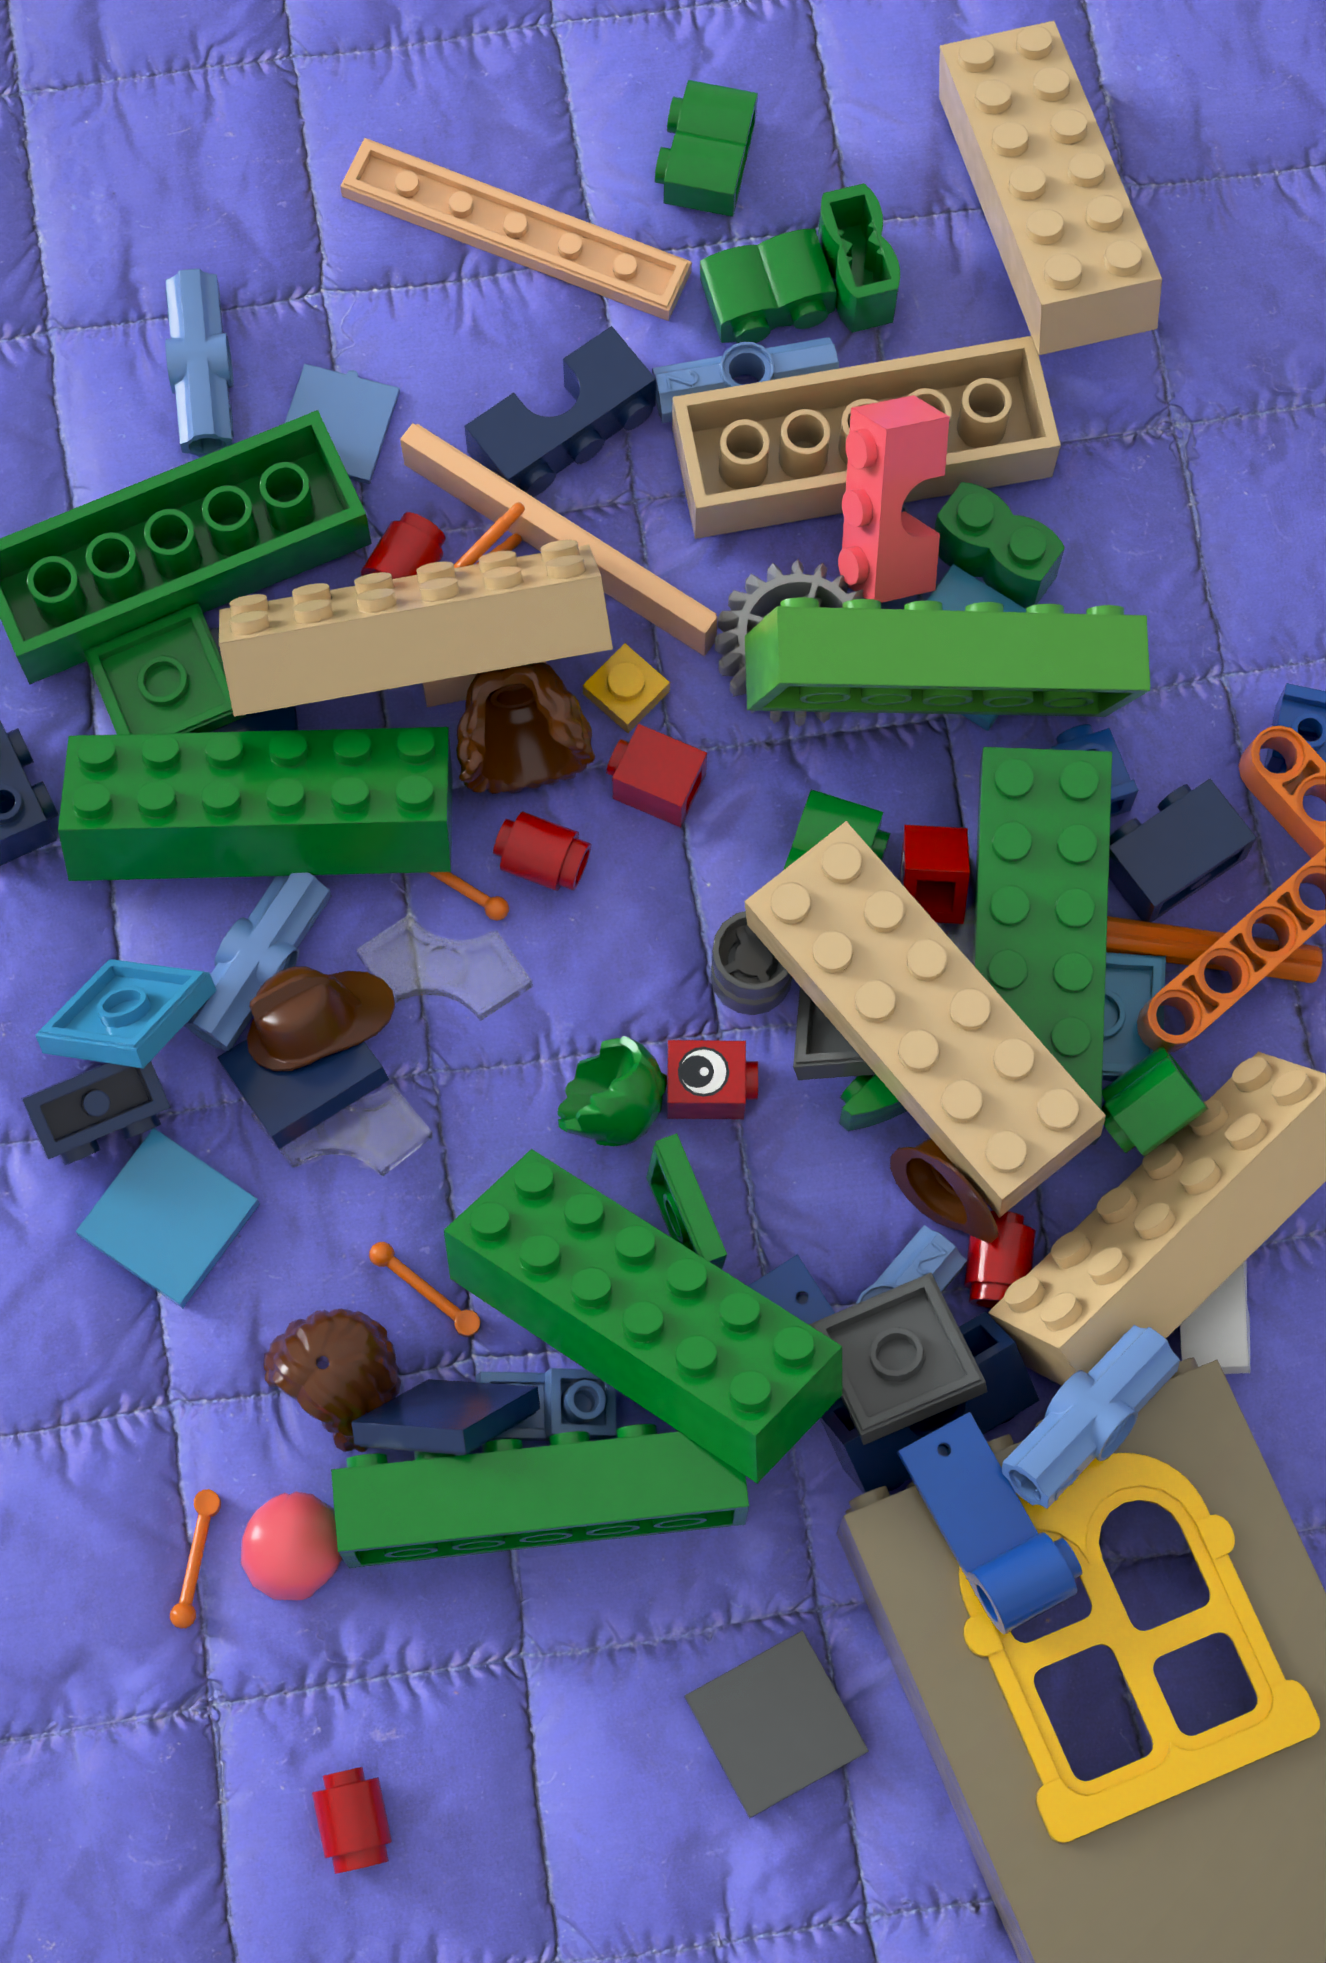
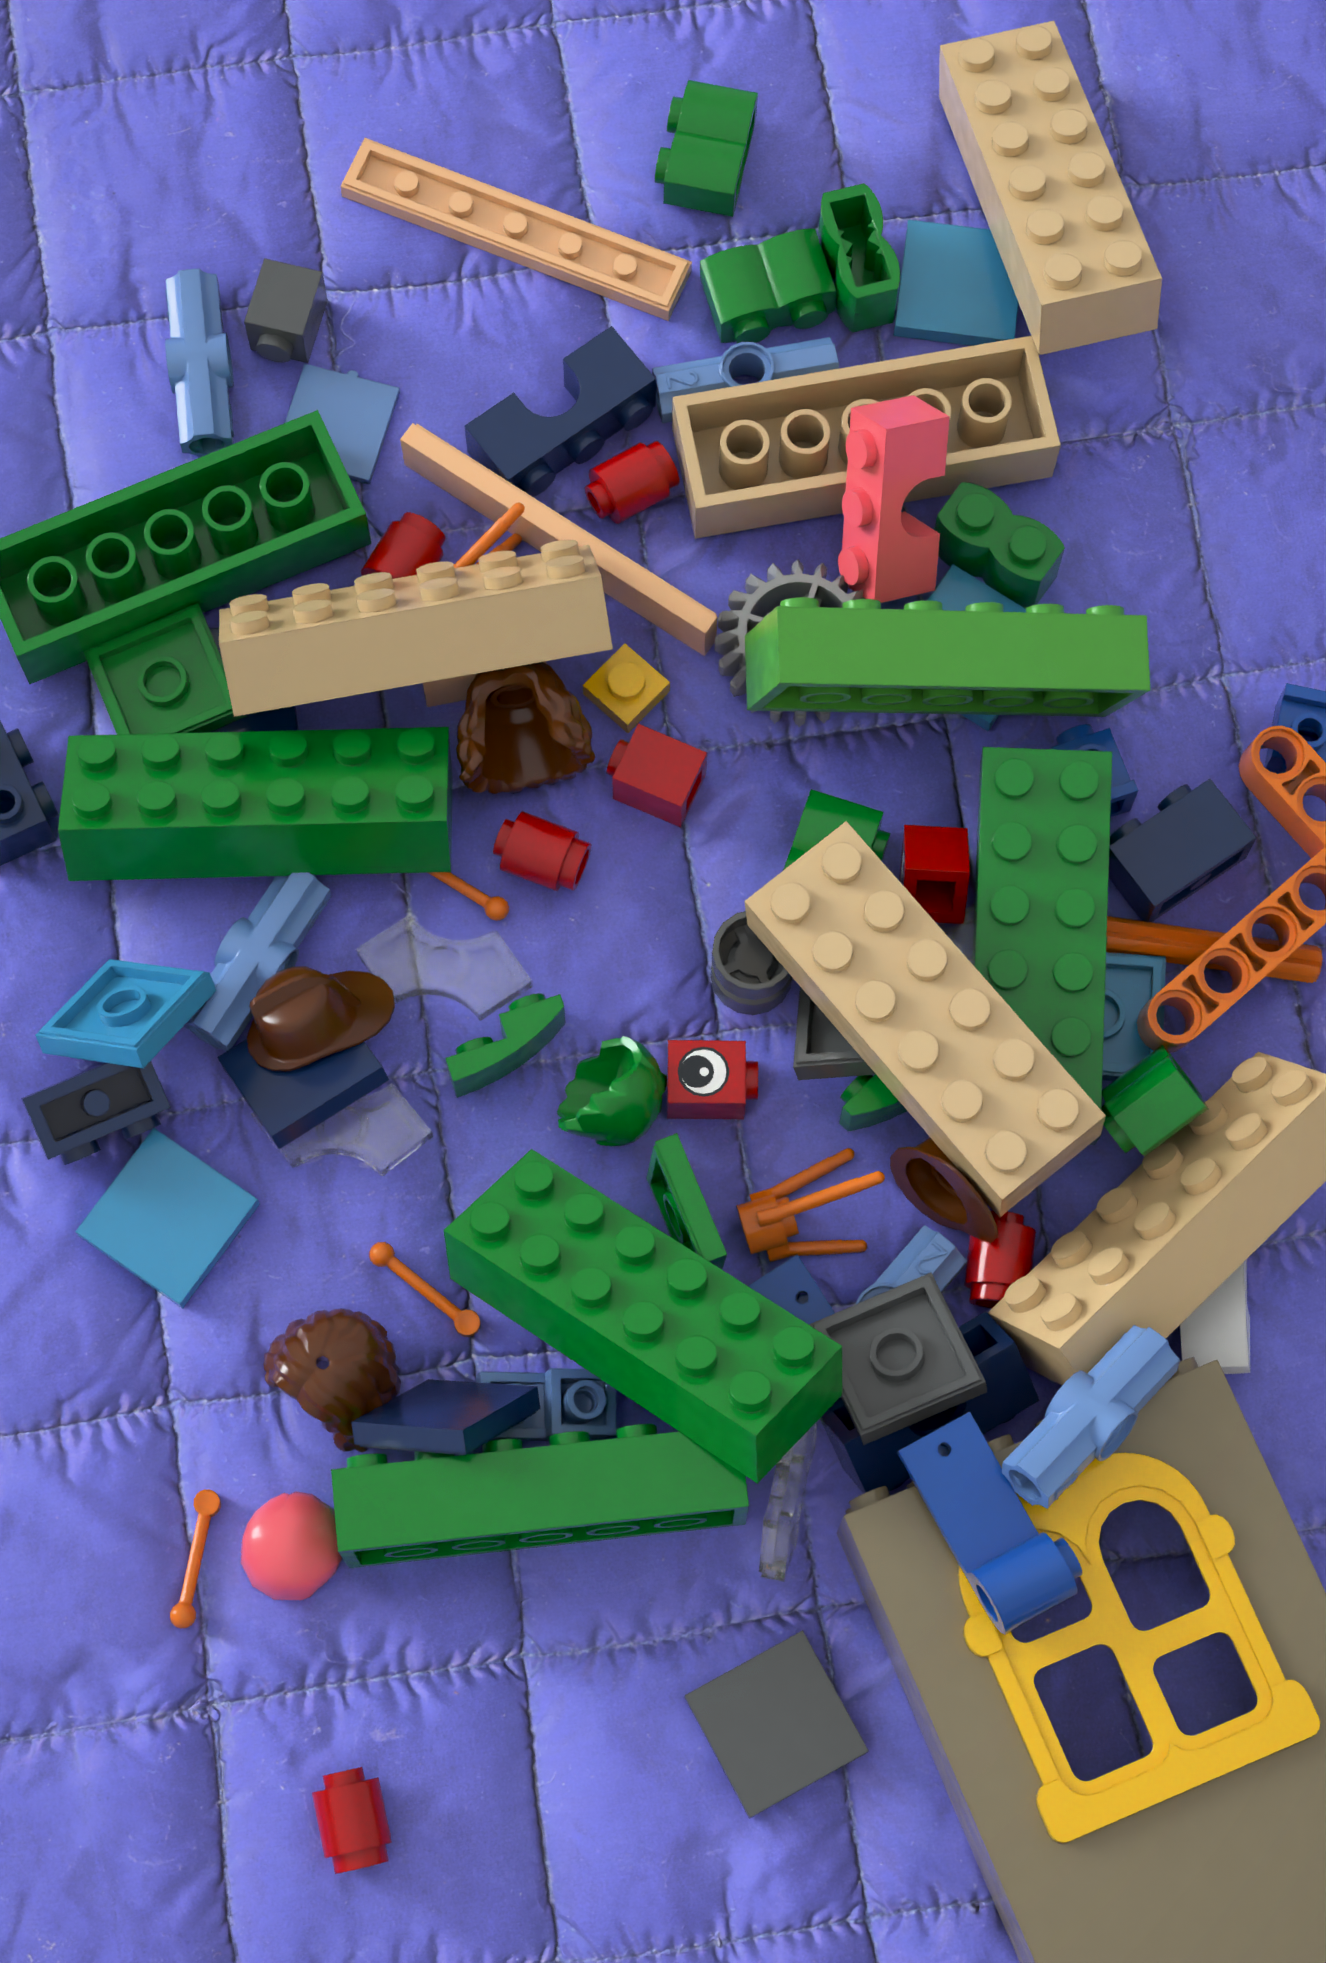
none -> dark grey brick [244,258,328,363]
none -> green slope [445,993,566,1098]
none -> red brick [584,441,680,524]
none -> orange plant [736,1148,885,1262]
none -> clear tile [759,1421,818,1582]
none -> dark azure tile [893,220,1019,346]

